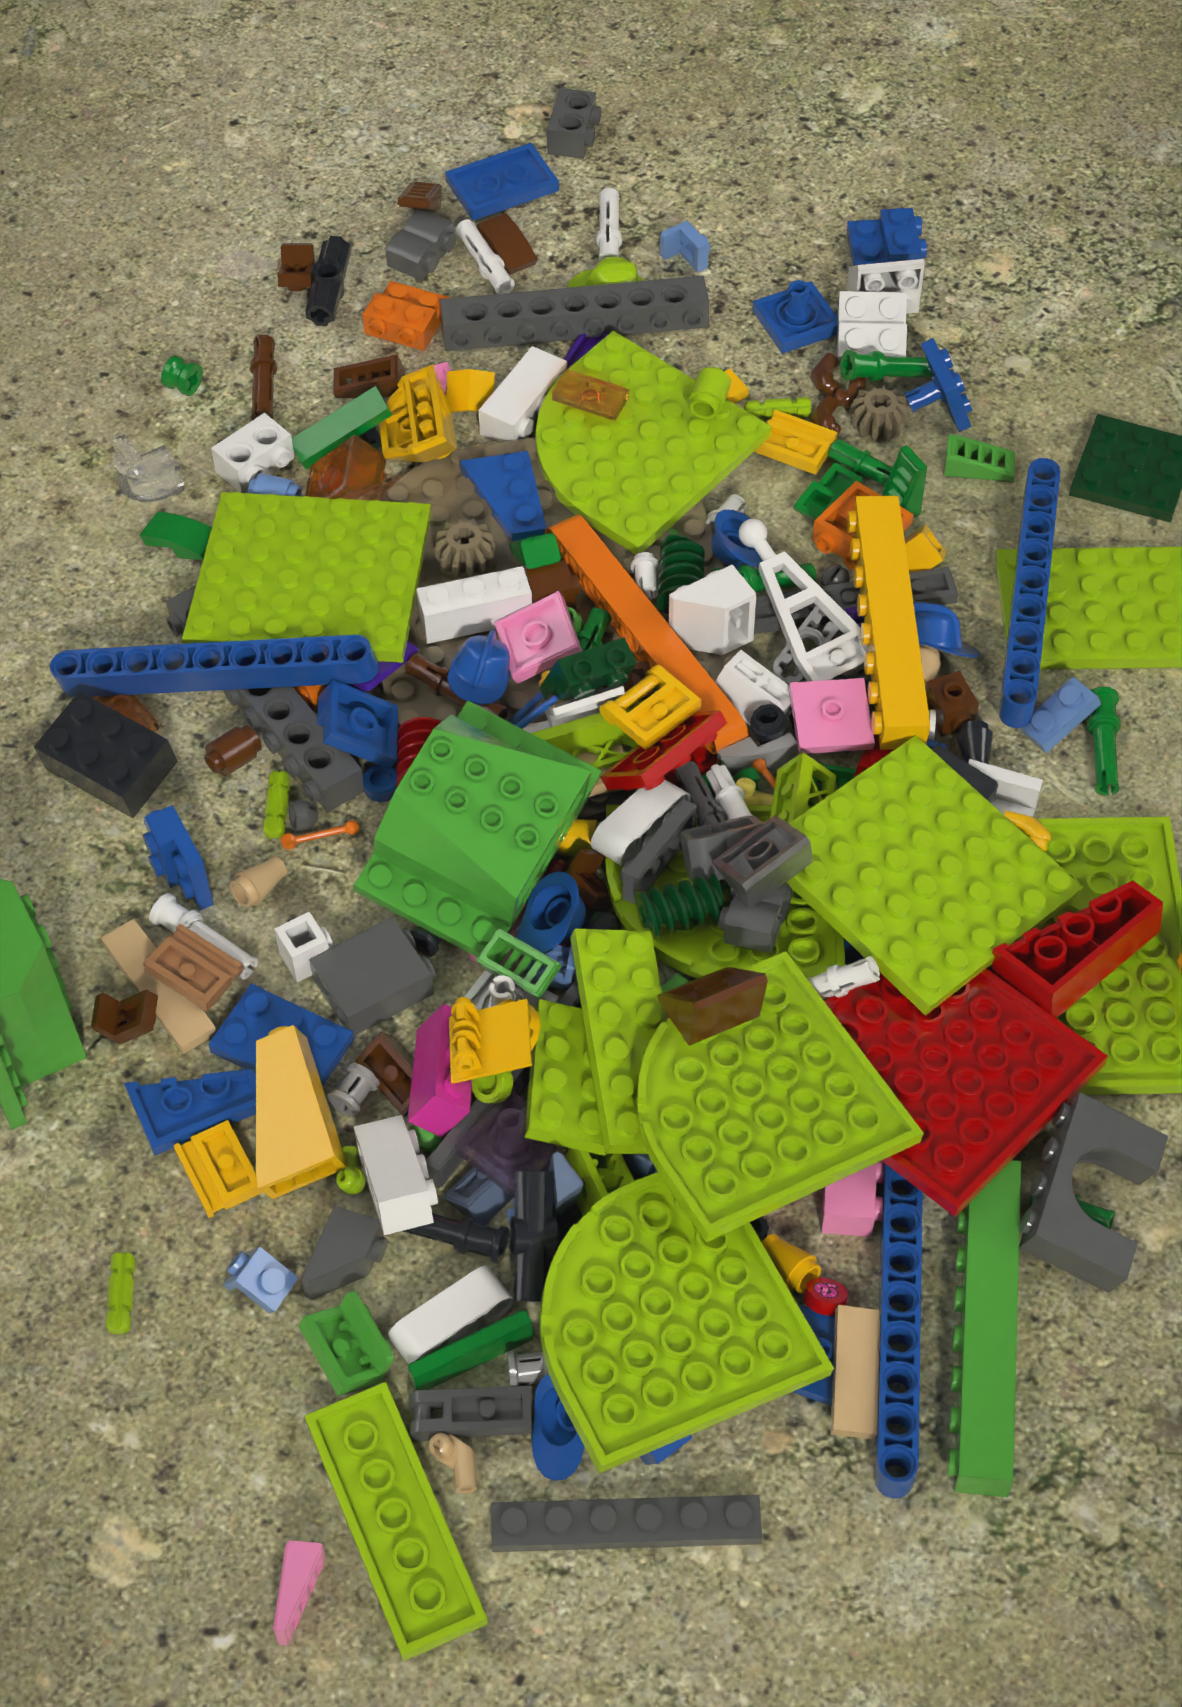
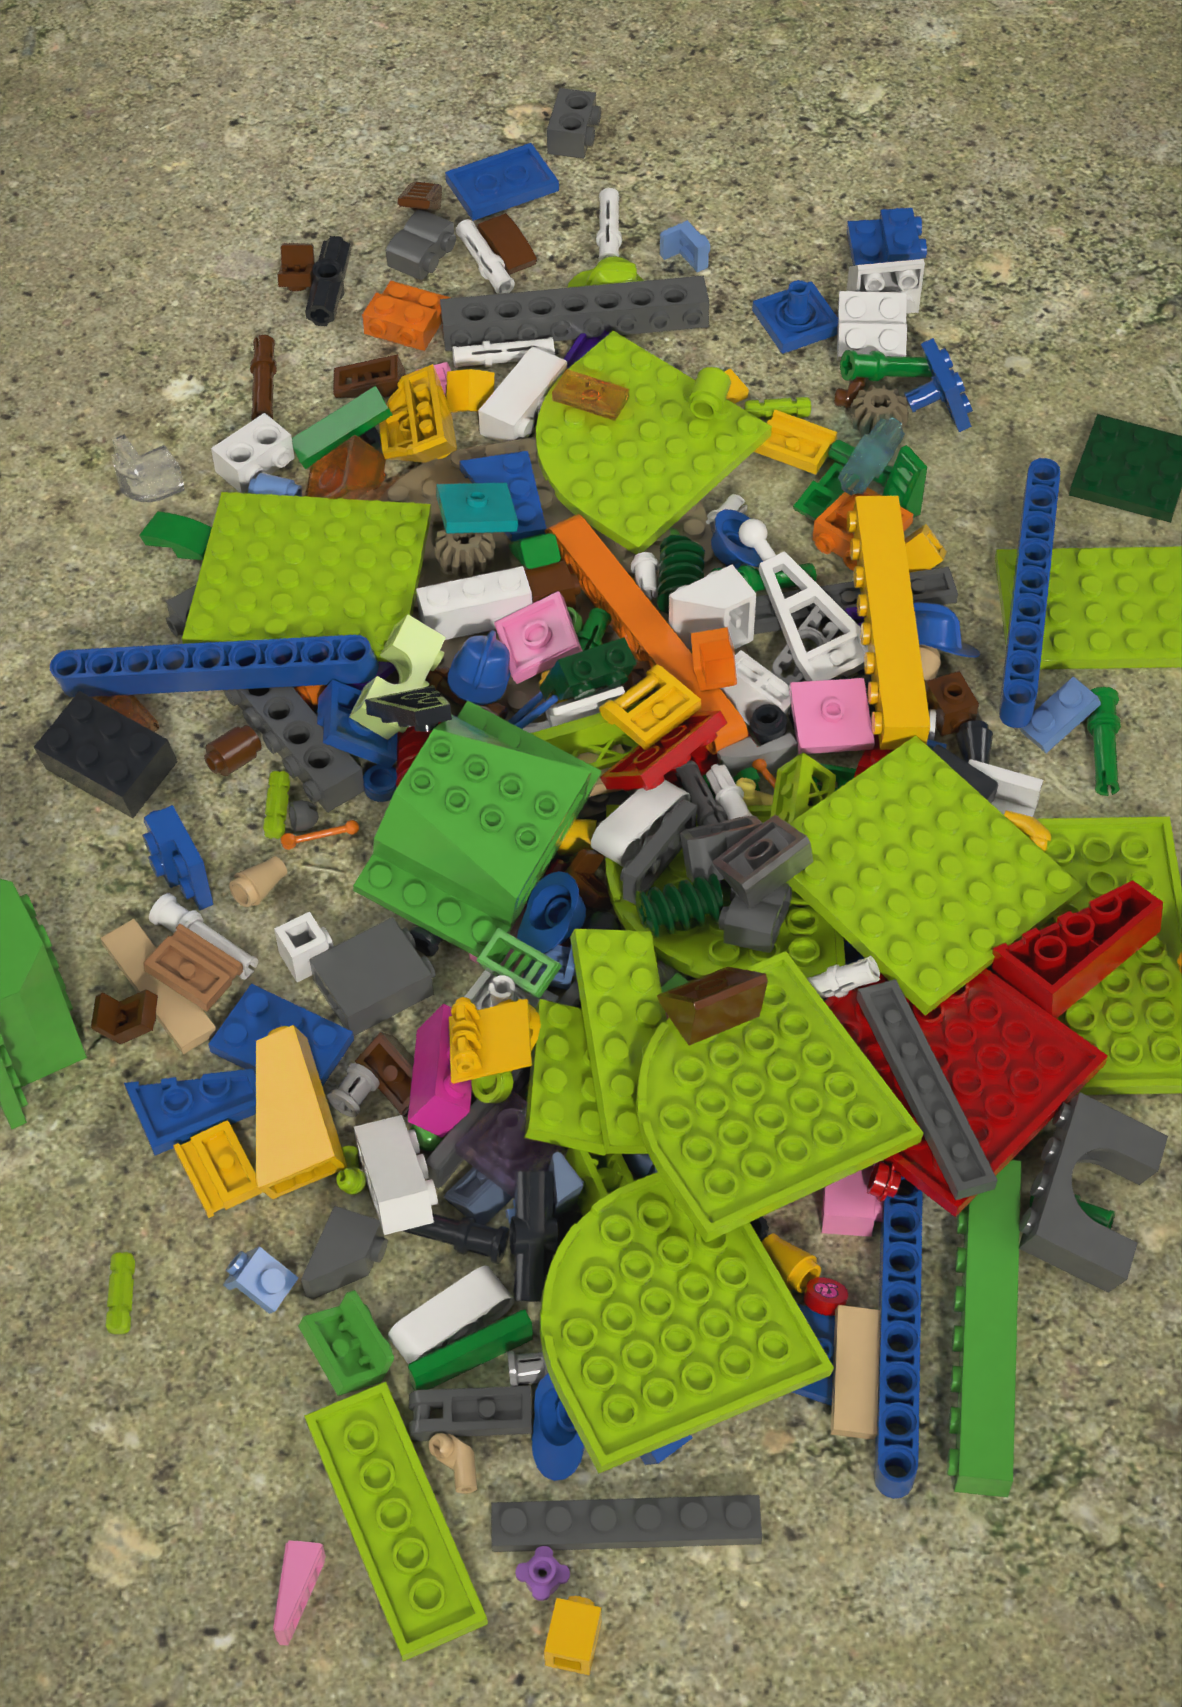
green wheel [161,355,203,396] -> none
reddish brown arm [810,353,839,396] -> none
reddish brown arm [811,395,841,435] -> none
dark grey hinge [821,564,850,586] -> none
bright green slope [944,434,1015,482] -> none
none -> yellowish green arch [349,614,446,740]
none -> black wing [365,685,452,732]
none -> teal plate [436,483,518,534]
none -> white pin [452,337,555,368]
none -> medium lavender plate [515,1546,570,1601]
none -> yellow brick [544,1596,602,1675]
none -> orange panel [691,627,737,691]
none -> clear light blue piece [838,417,905,496]
none -> dark grey plate [856,979,998,1200]
none -> red plate [867,1162,901,1202]

